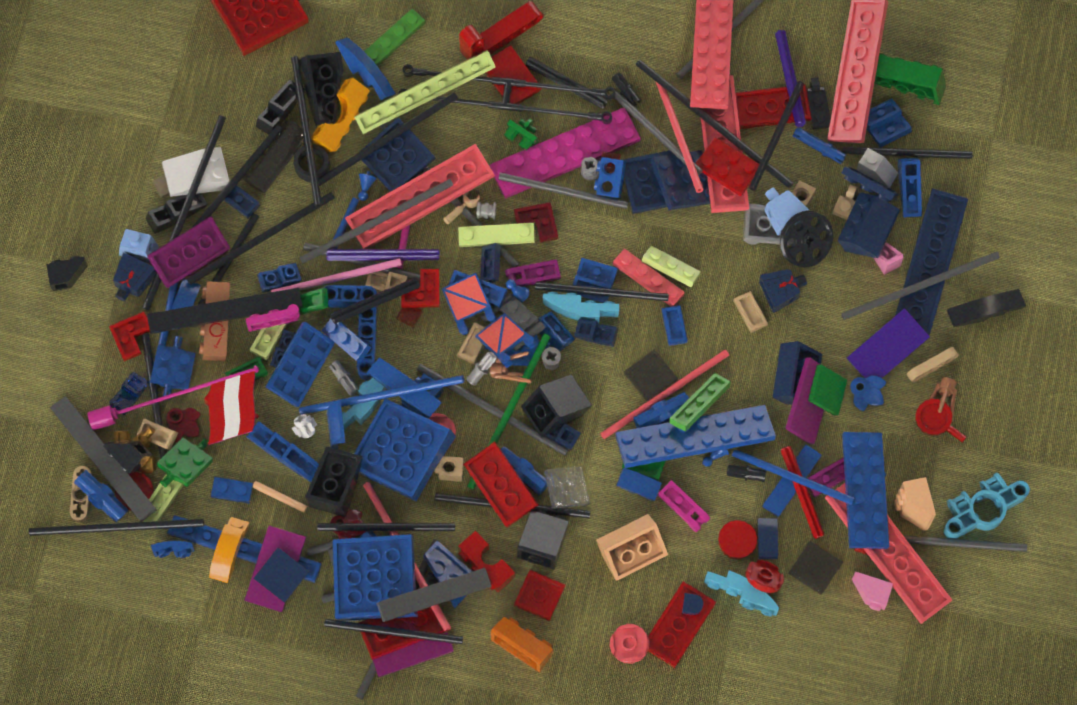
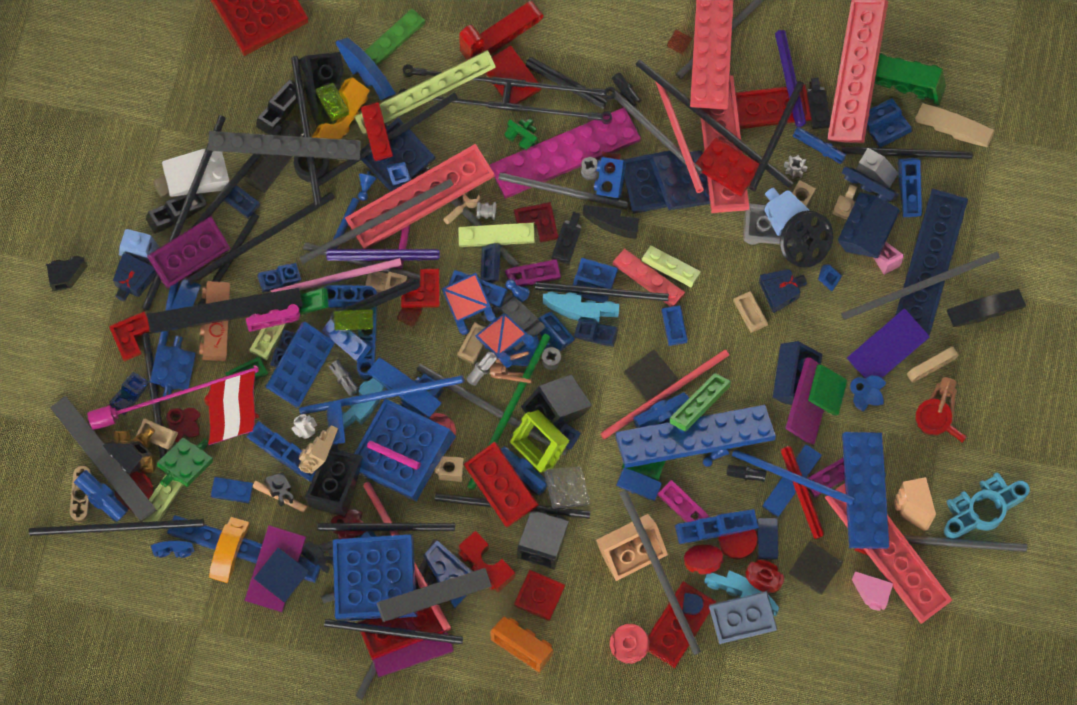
none -> dark grey plate [208,131,361,160]
none -> black plate [265,472,293,507]
none -> tan plate [298,425,338,474]
none -> black plate [302,541,334,573]
none -> clear neon green plate [316,83,349,121]
none -> clear neon green tile [334,309,373,330]
none -> red plate [361,102,393,161]
none -> dark pink bar [367,440,421,470]
none -> blue slope [387,162,411,186]
none -> lime window [510,410,569,473]
none -> black hinge [551,212,582,264]
none -> black slope [583,205,639,239]
none -> dark grey piece [619,490,701,655]
none -> clear red tile [667,30,692,55]
none -> blue slope [675,509,759,544]
none -> red tile [684,544,723,574]
none -> sand blue plate [709,591,777,644]
none -> white gear [784,155,807,179]
none -> blue slope [818,264,842,291]
none -> tan slope [915,103,995,147]

